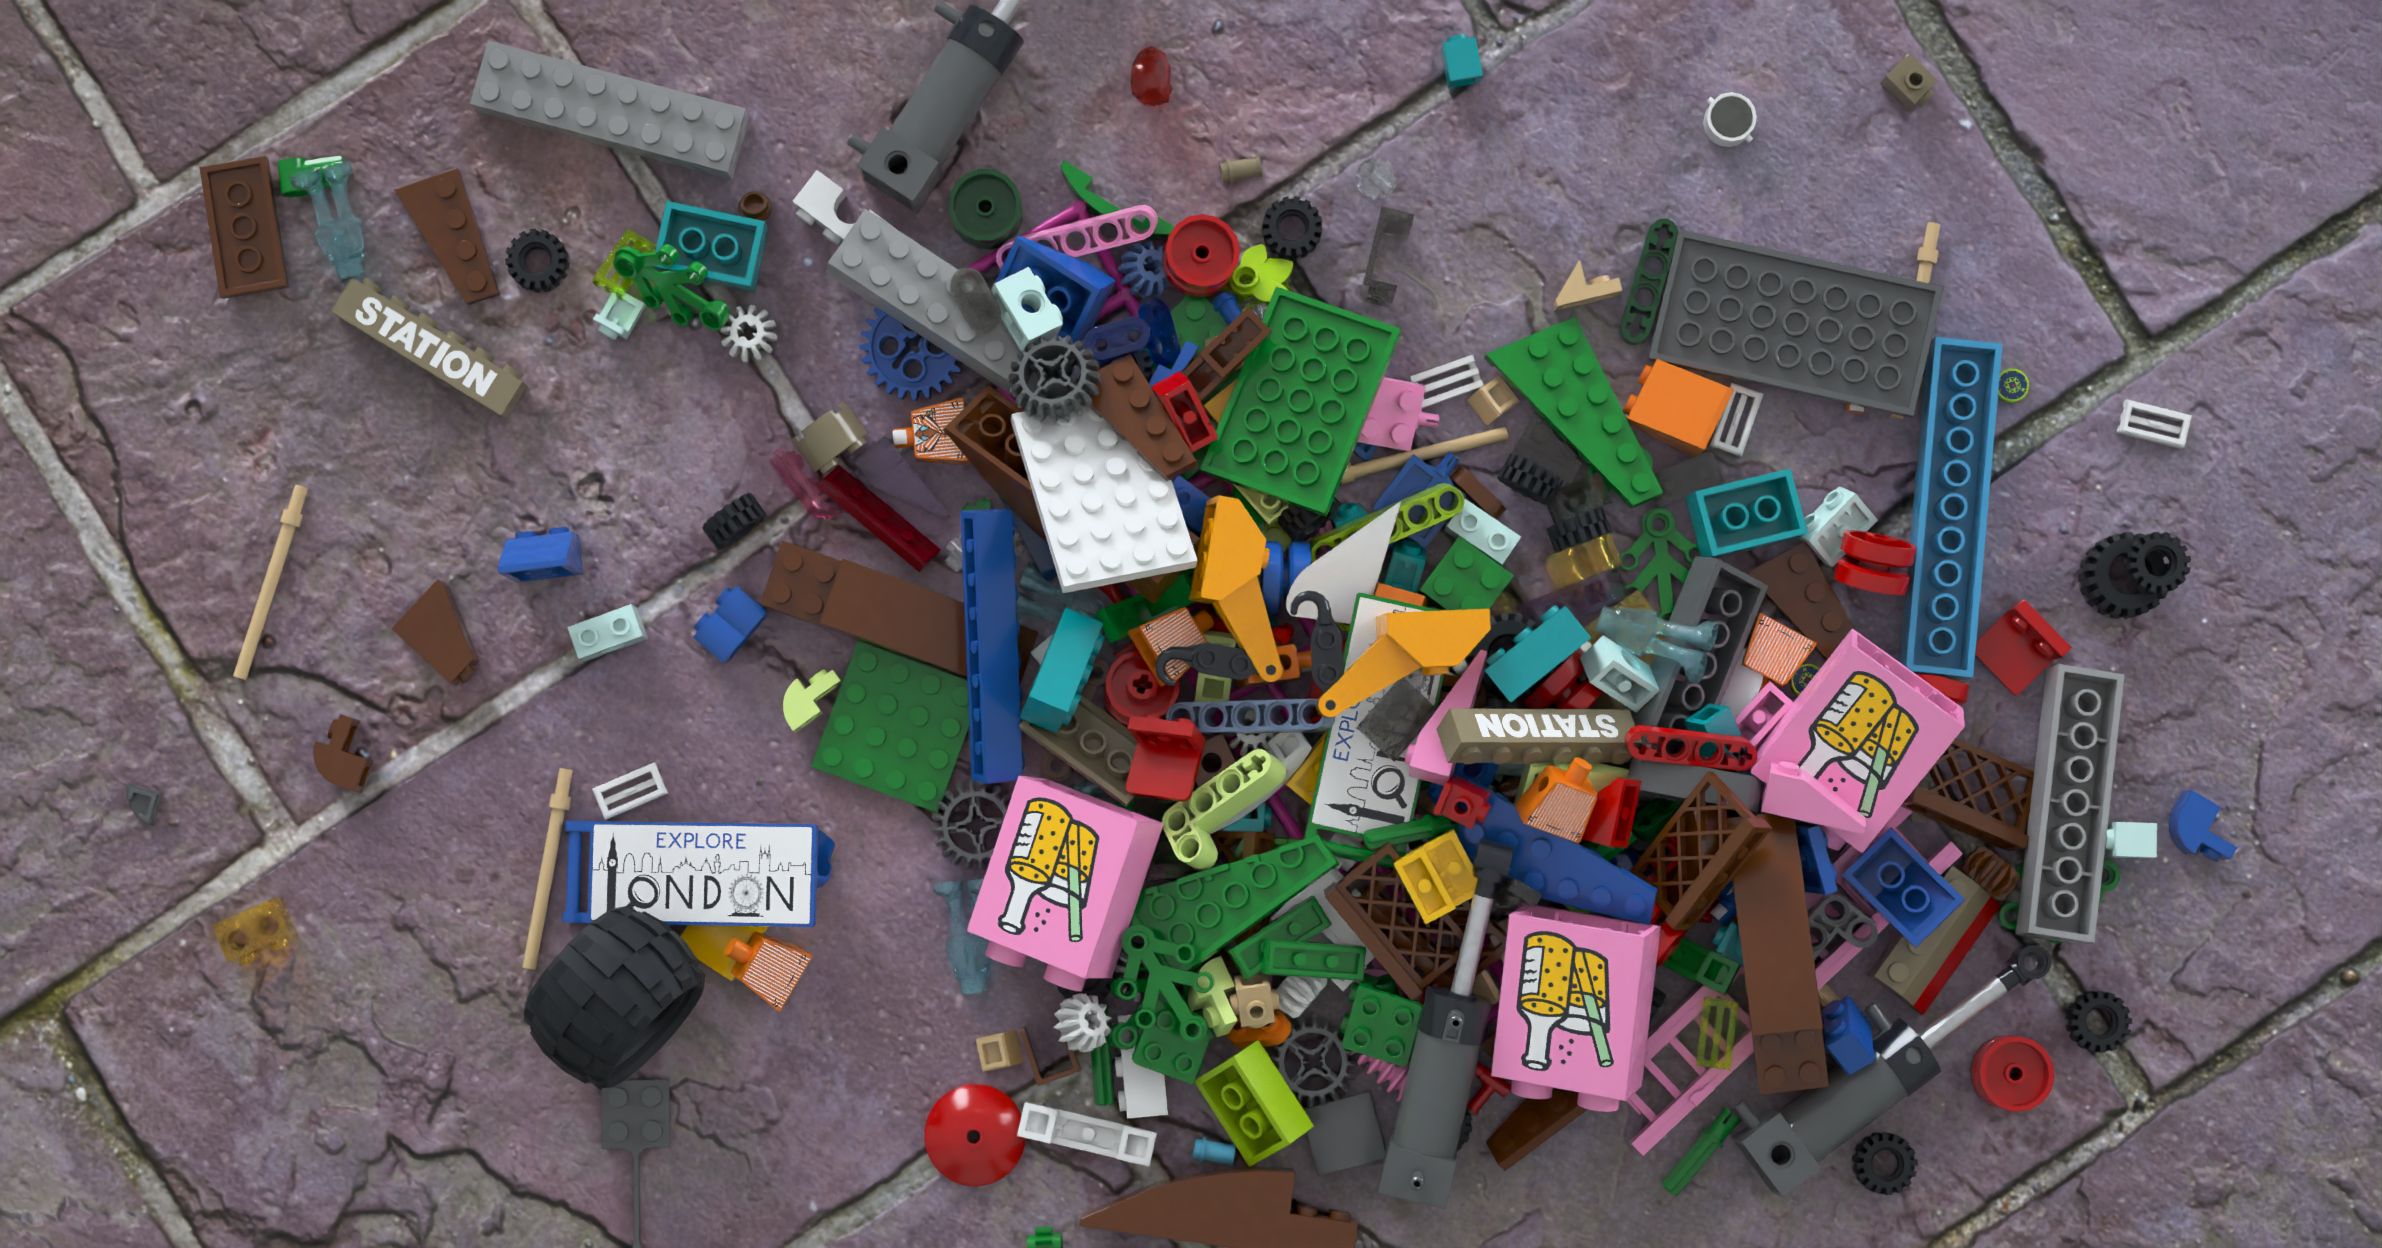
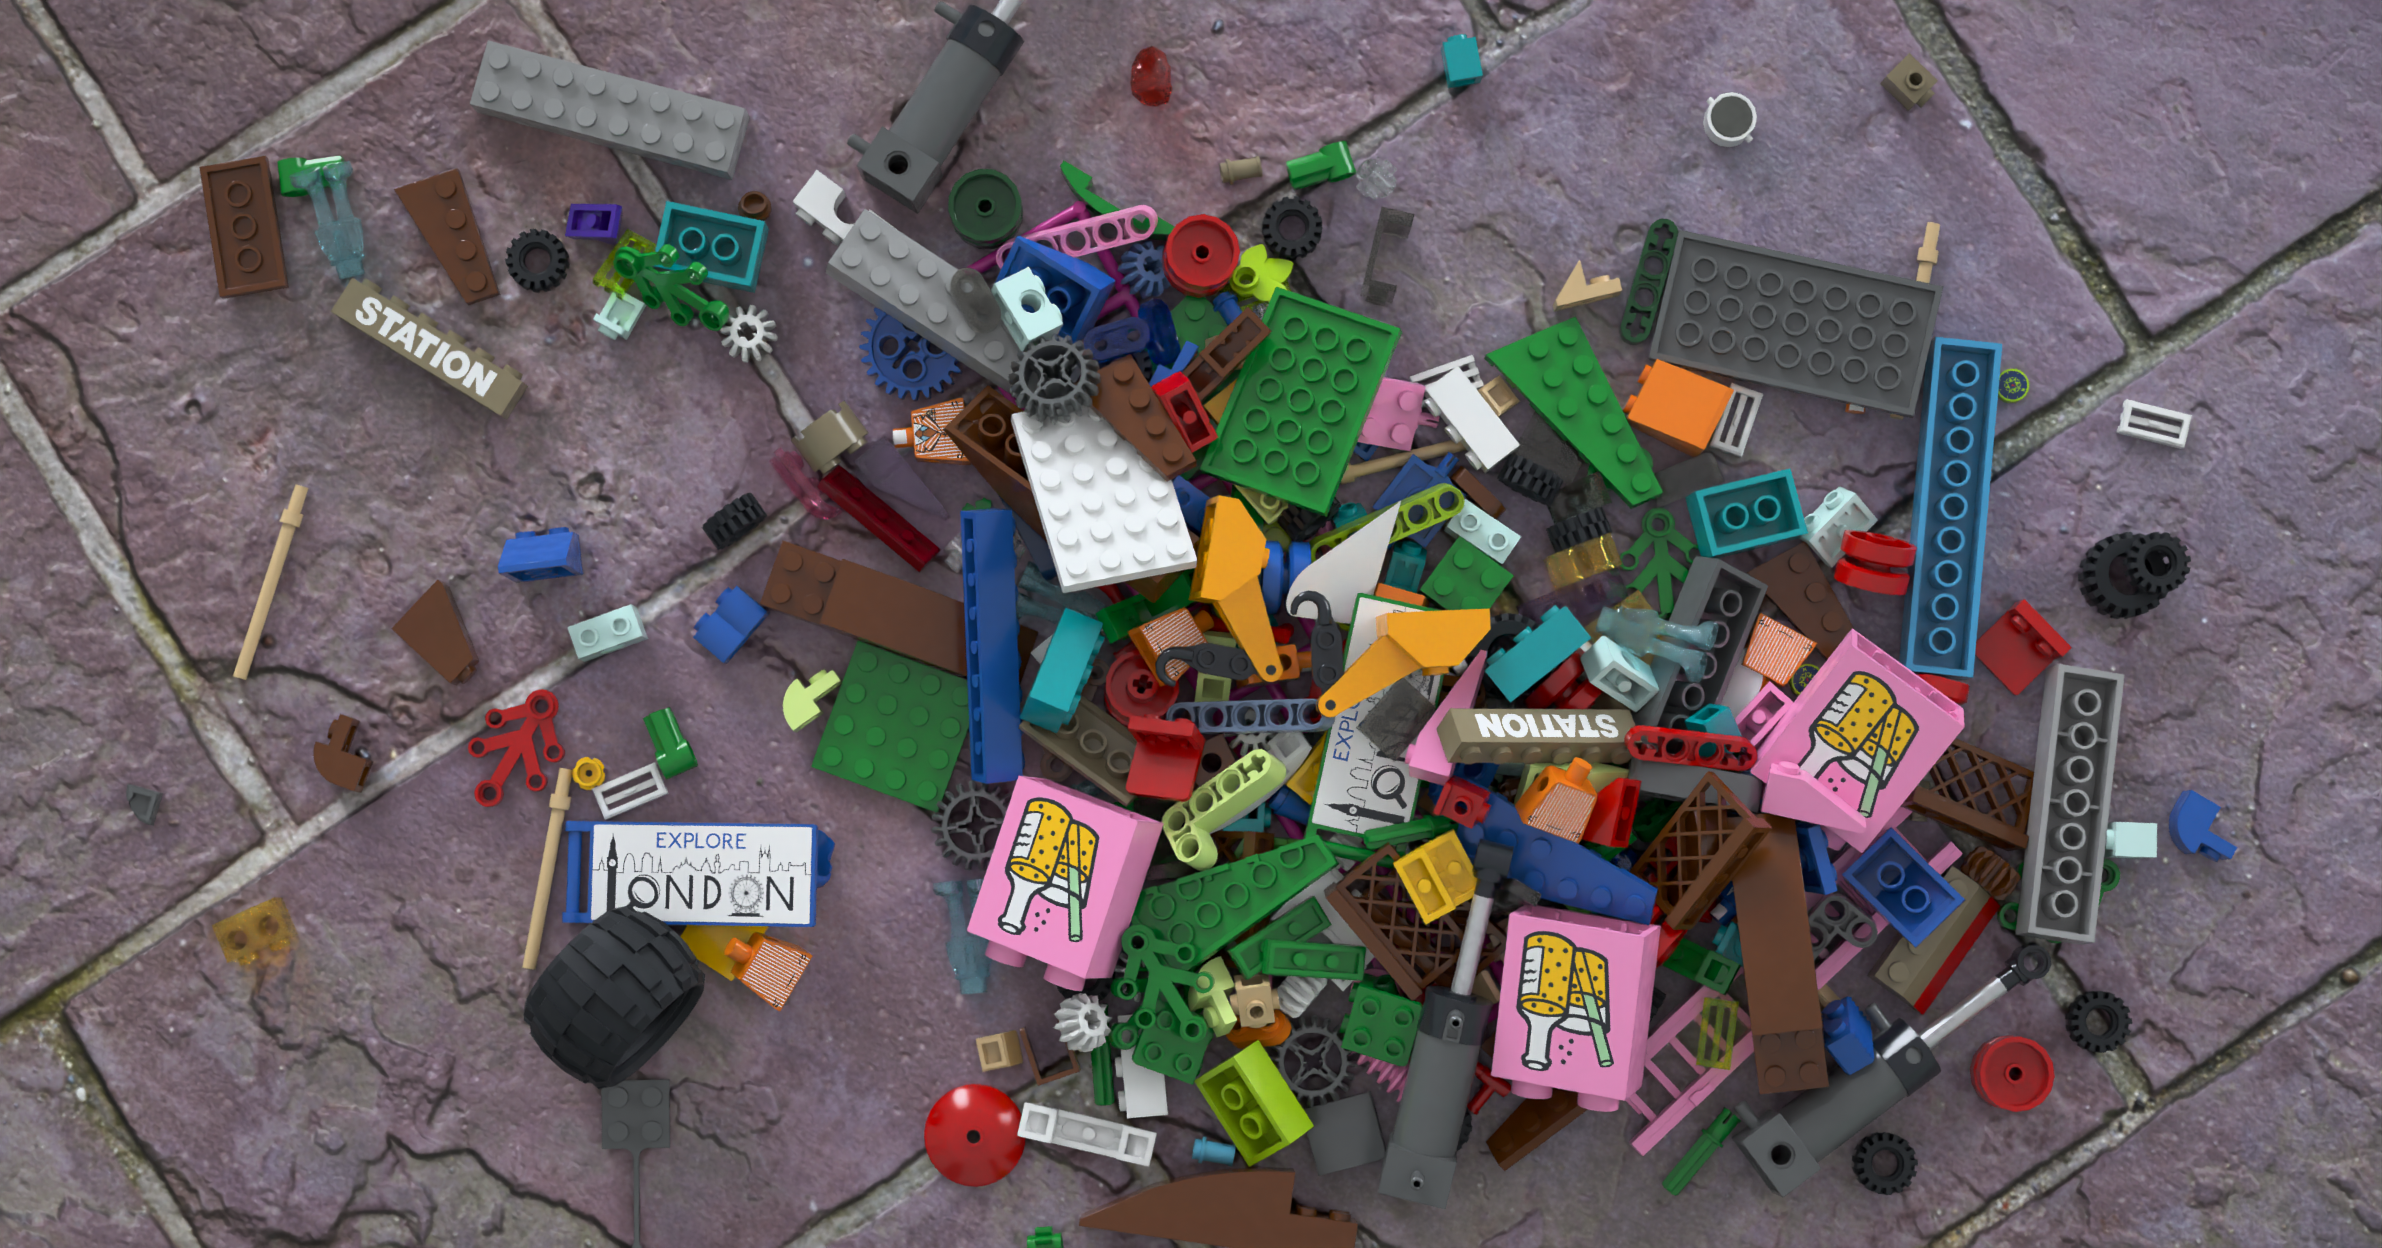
none -> red plant [468,689,565,807]
none -> dark purple slope [565,204,623,246]
none -> yellow plate [572,757,606,790]
none -> green piece [643,707,698,779]
none -> blue cone [1268,784,1311,826]
none -> green piece [1286,141,1356,191]
none -> white brick [1424,366,1520,474]

